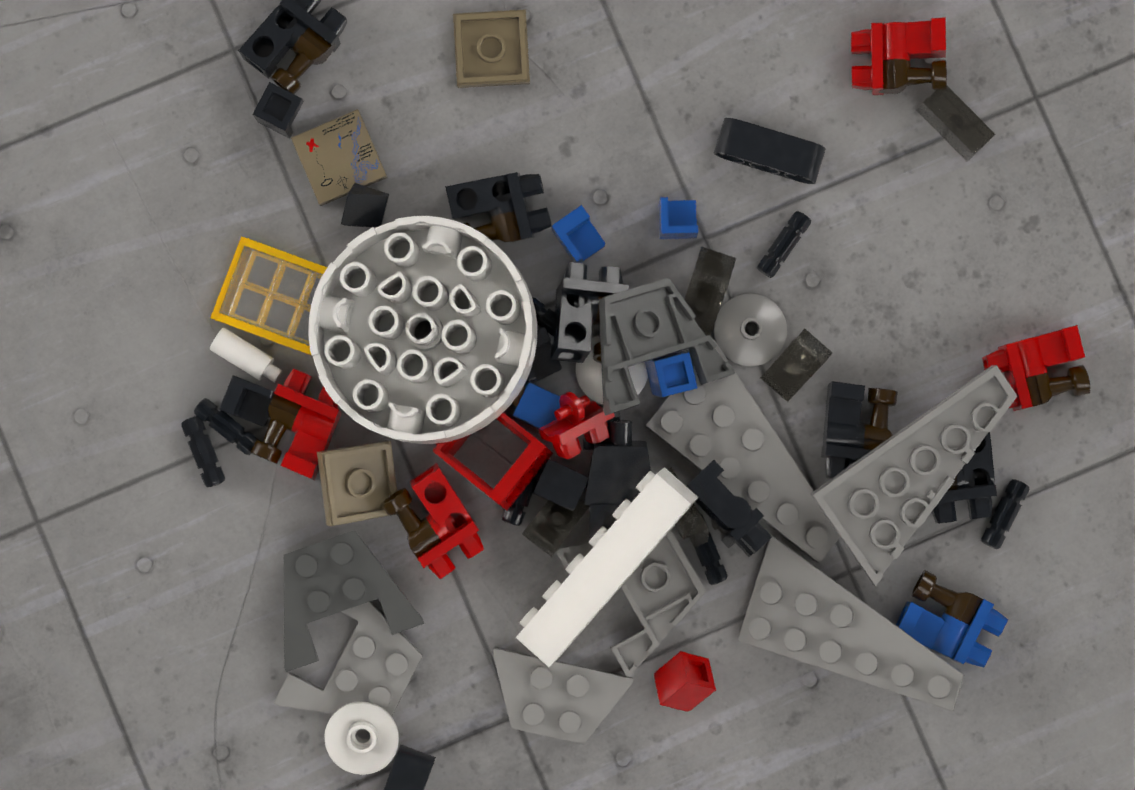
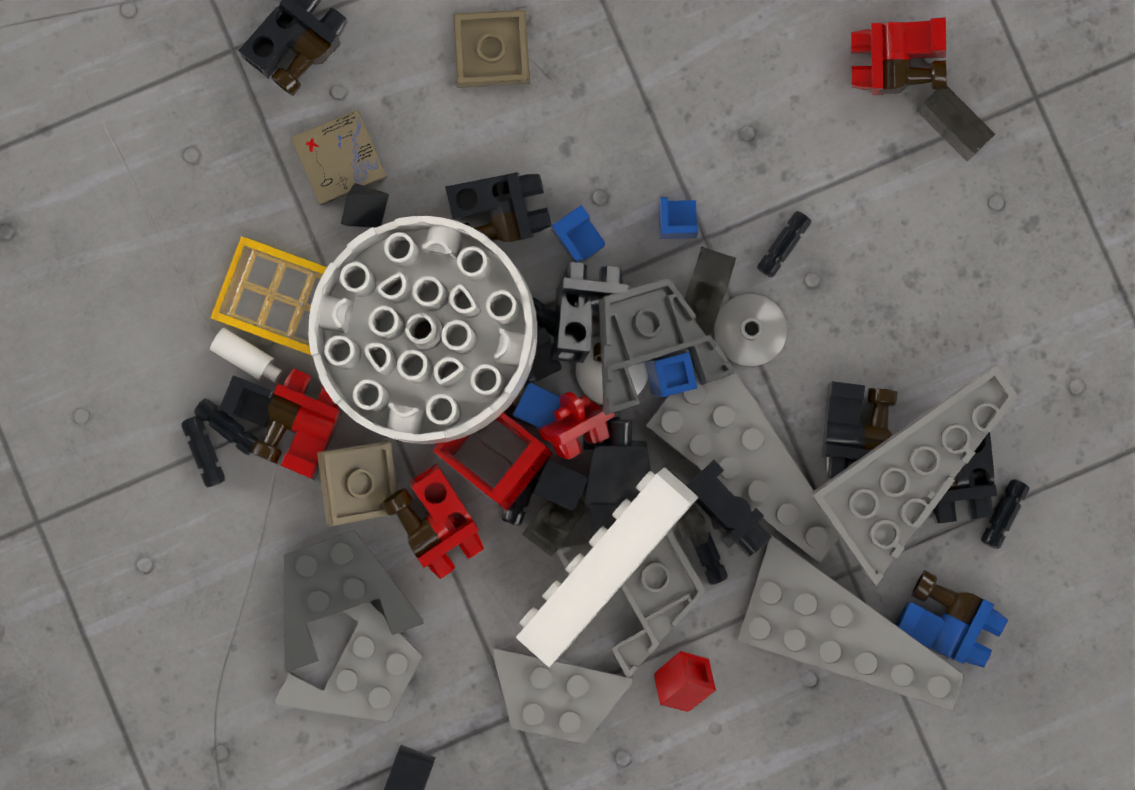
black panel [252,82,304,139] -> none
white dish [324,702,399,775] -> none
black beam [714,118,826,185] -> none
clear smoke slope [760,328,833,402] -> none
red hips [982,325,1090,411] -> none

